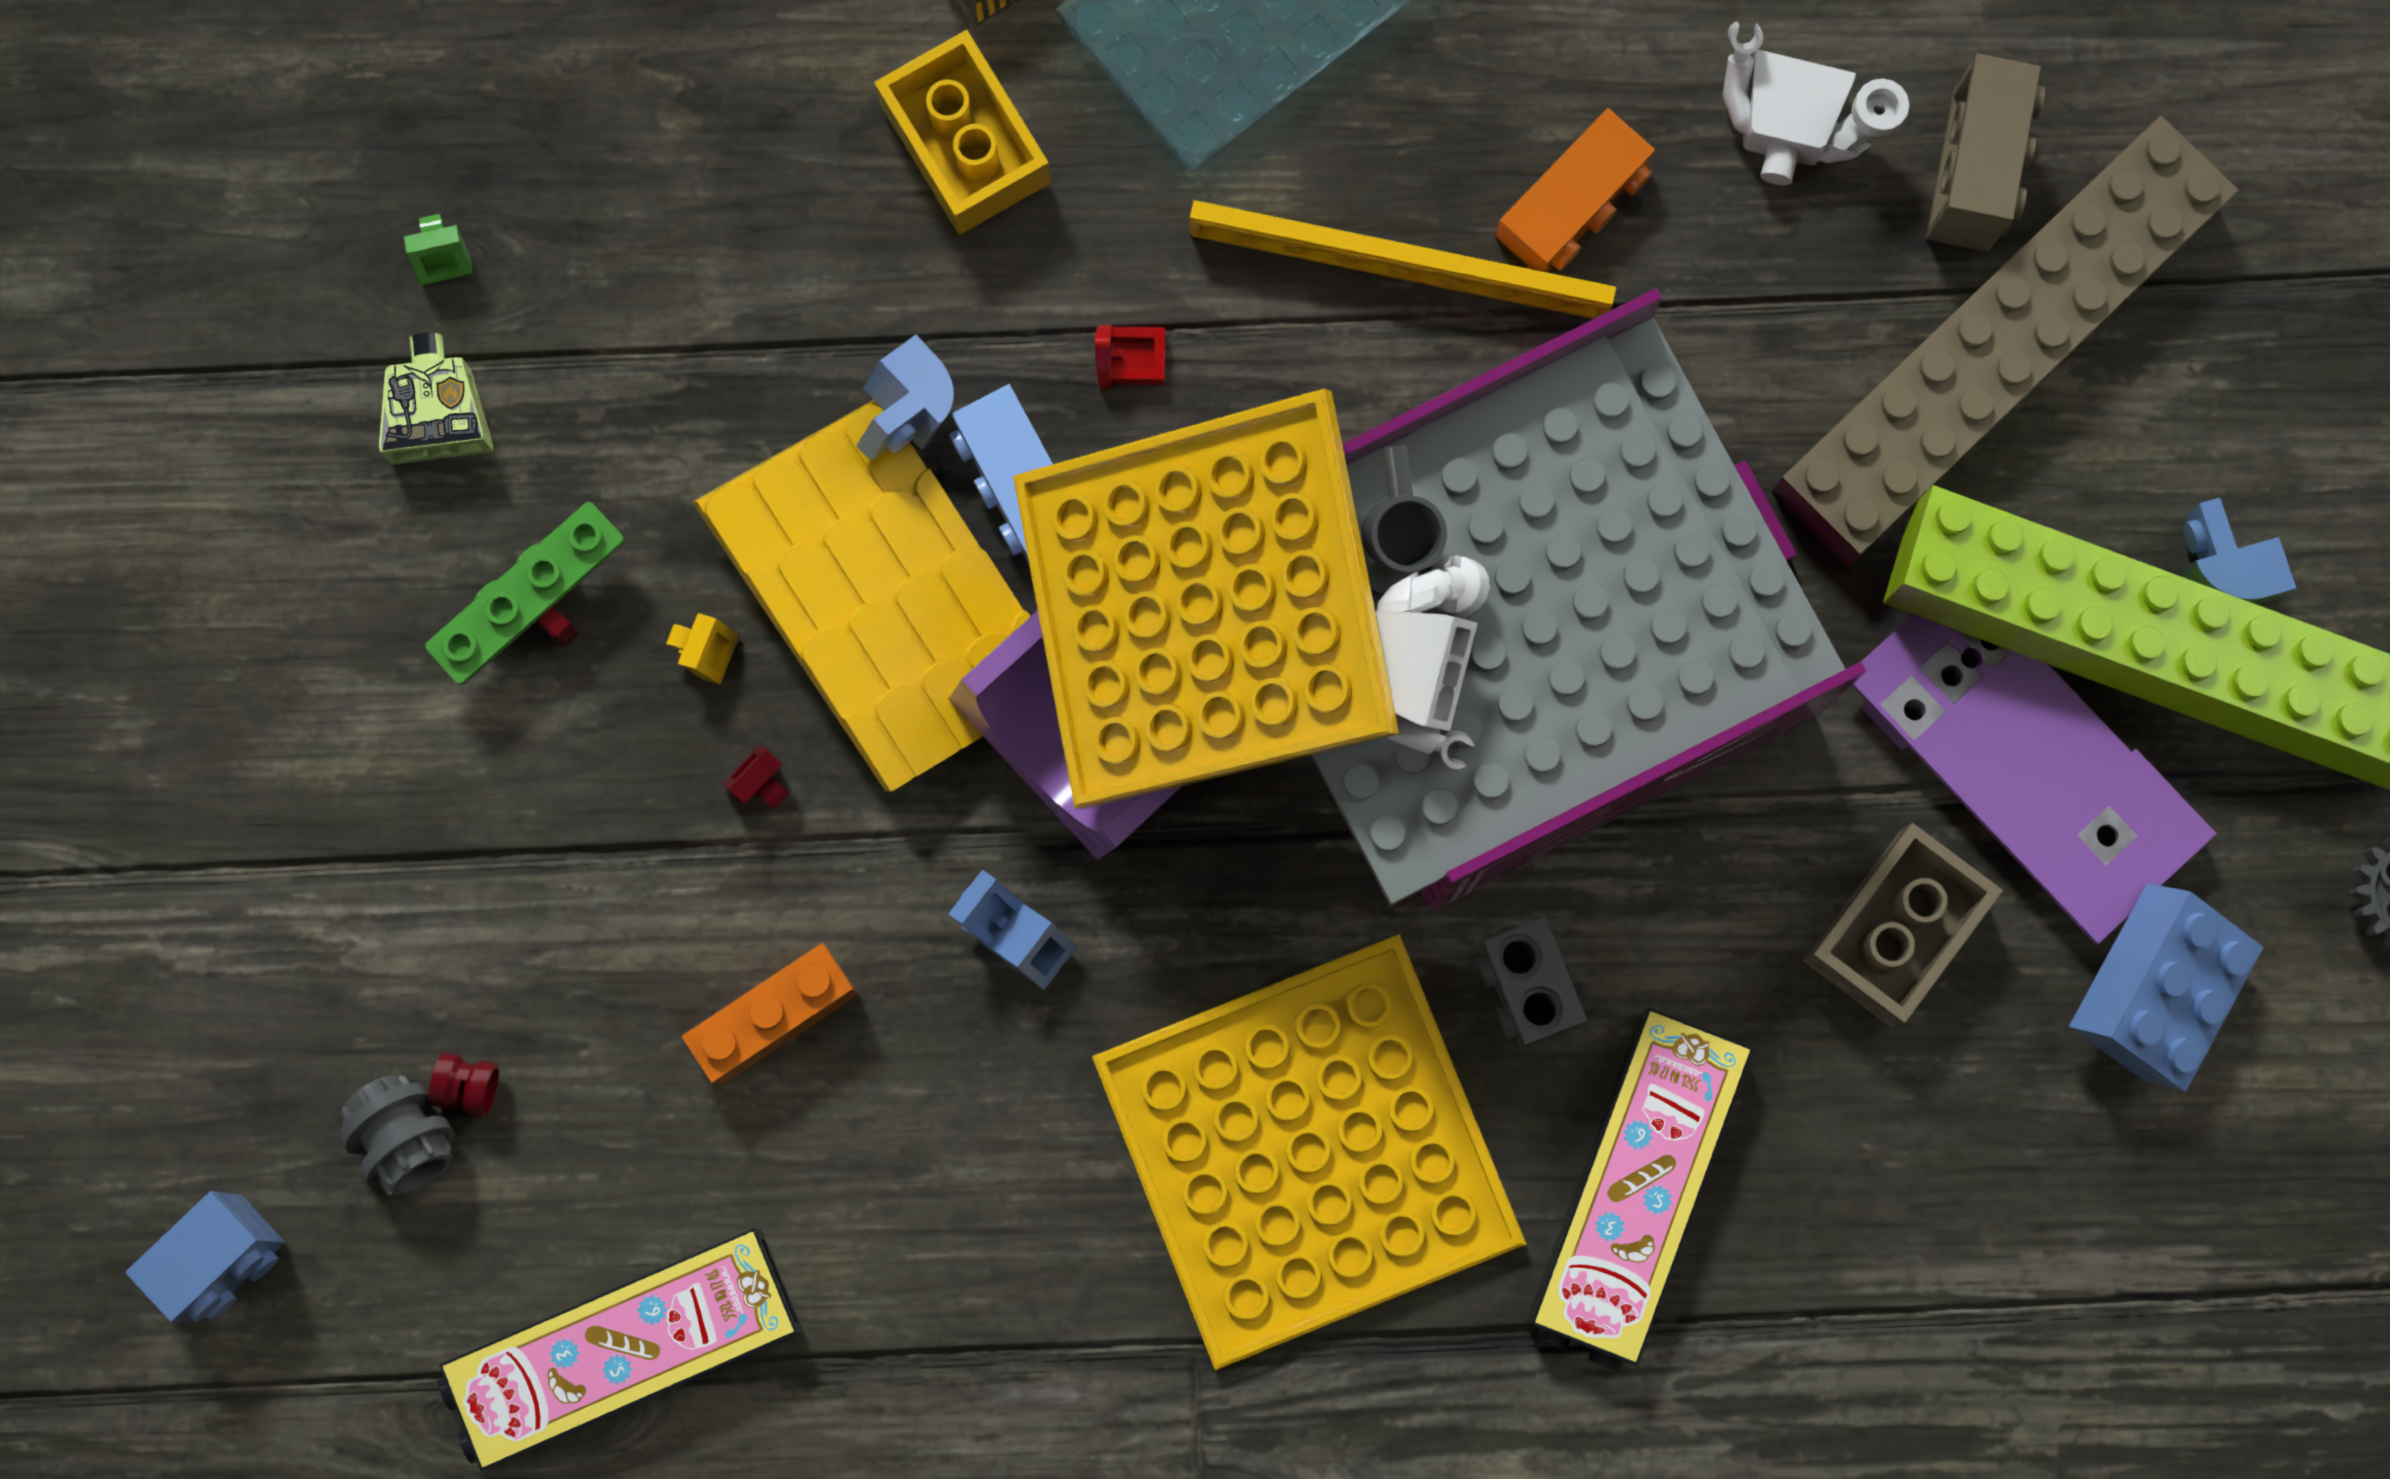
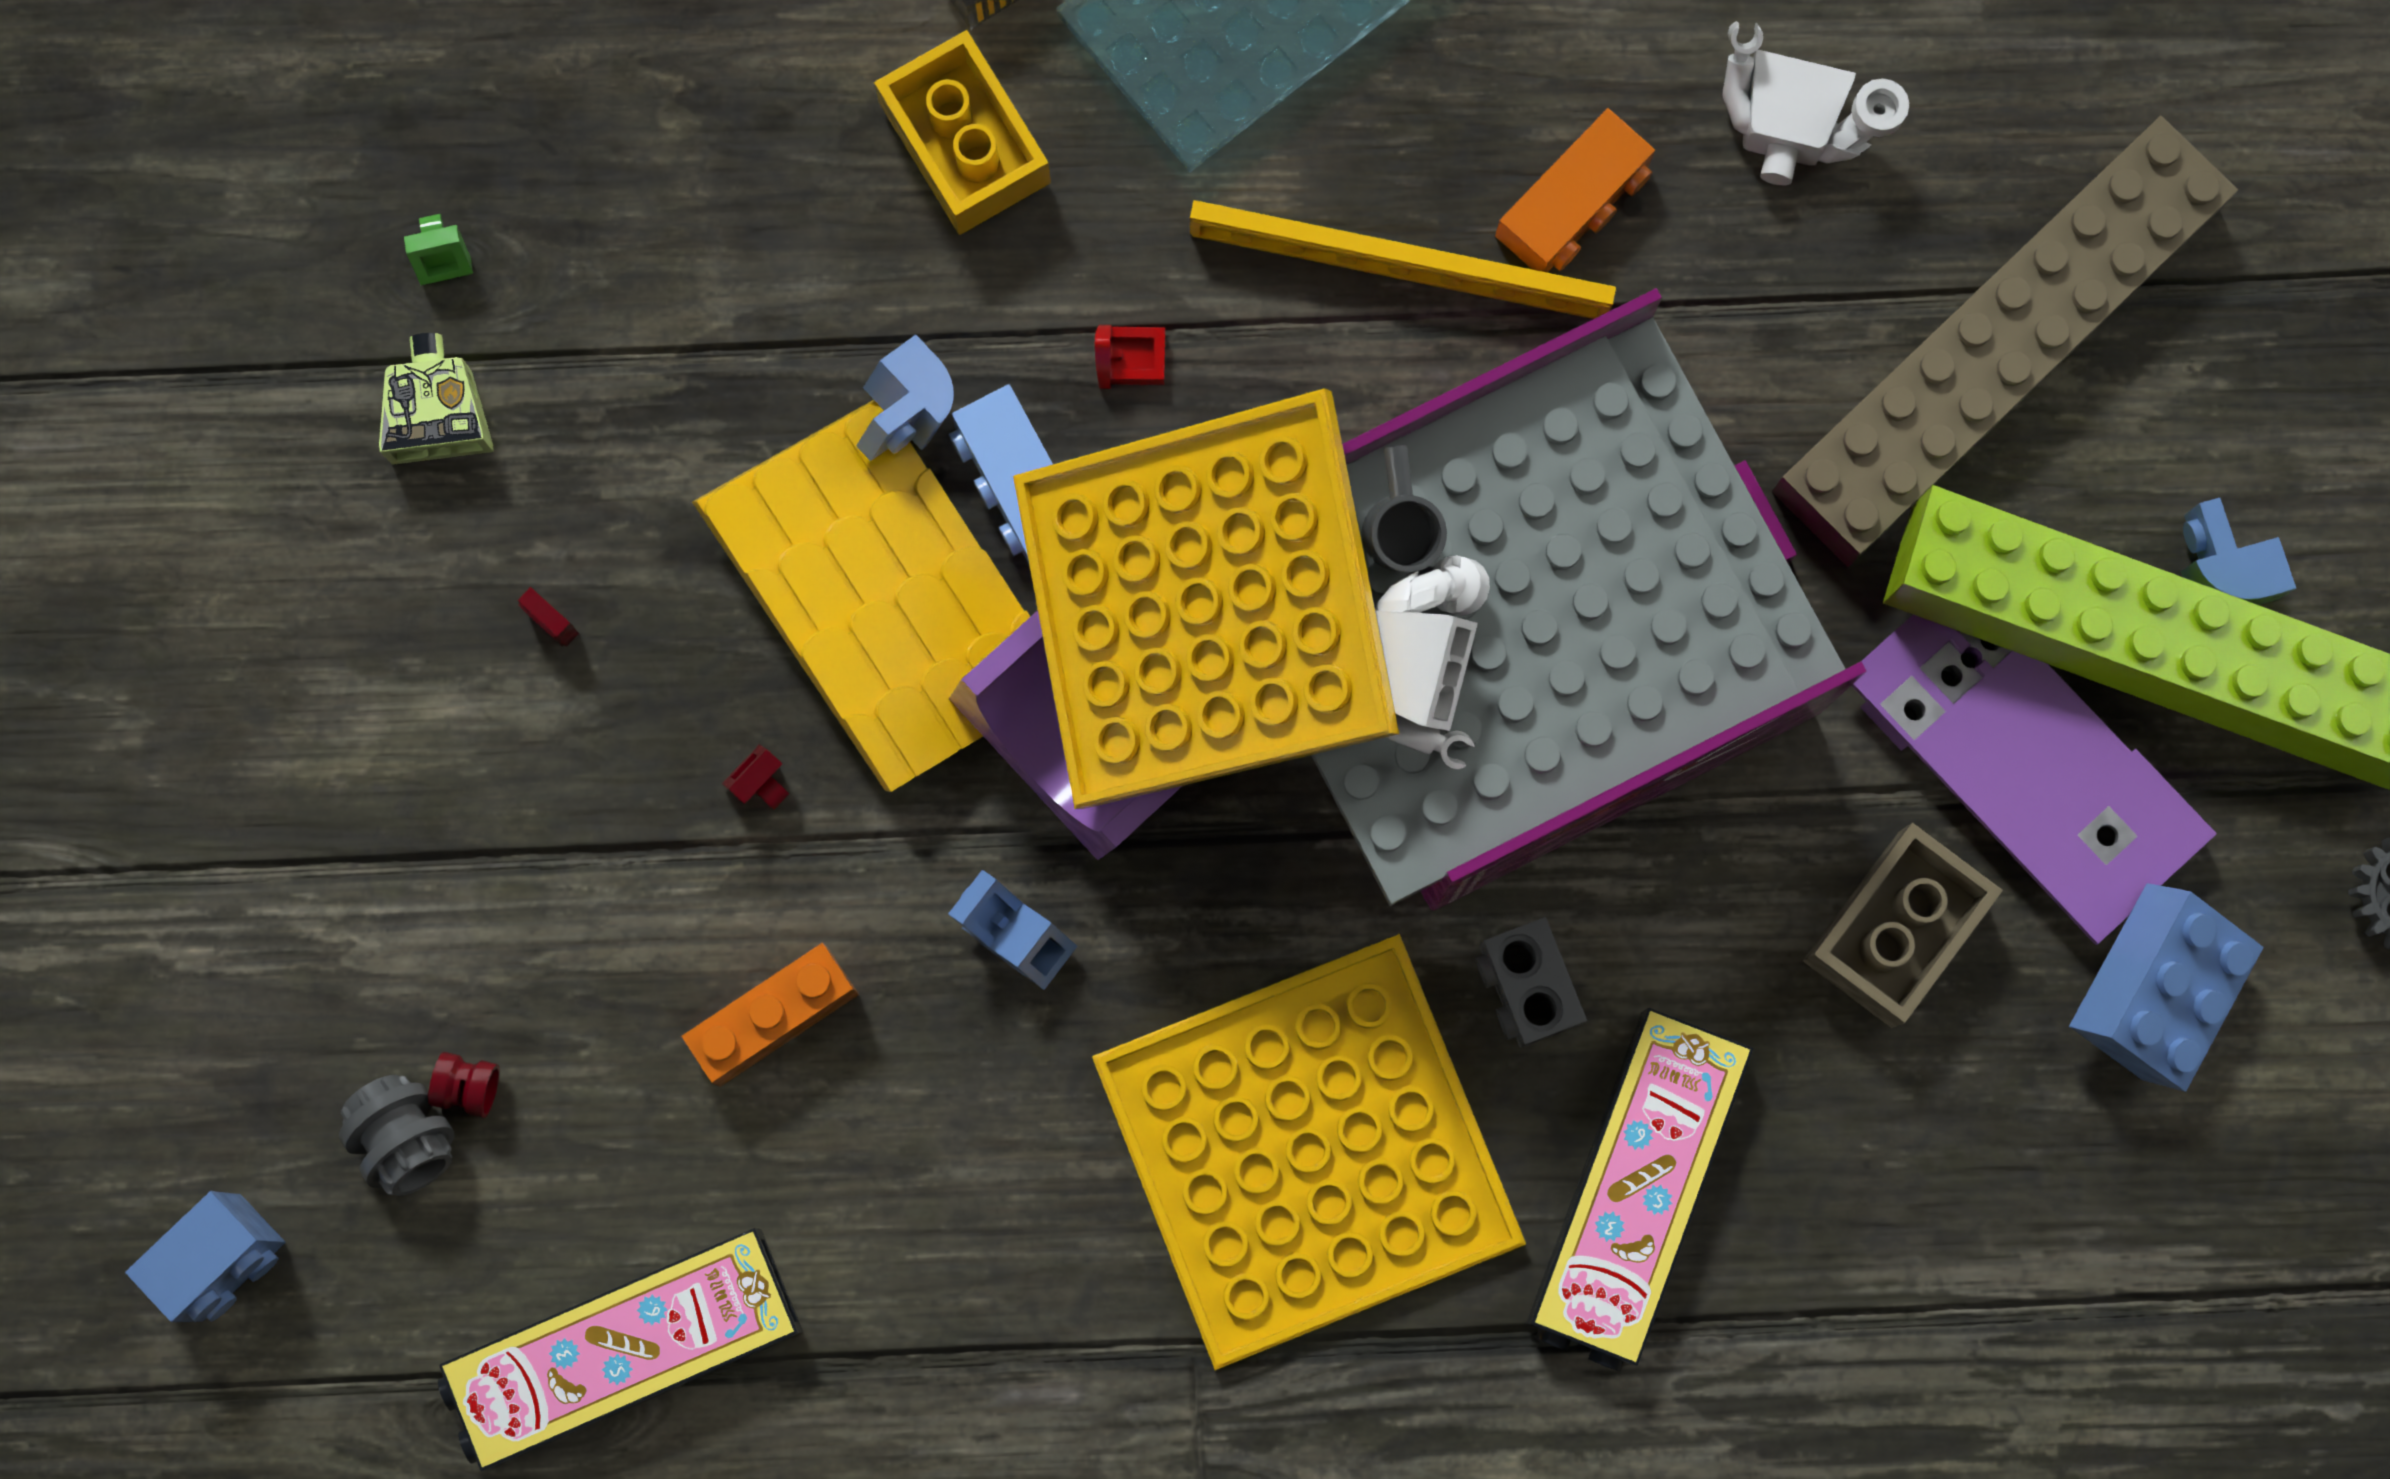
bright green bracket [425,502,625,685] -> none
yellow tile [666,613,740,685] -> none
dark tan brick [1926,53,2045,252] -> none

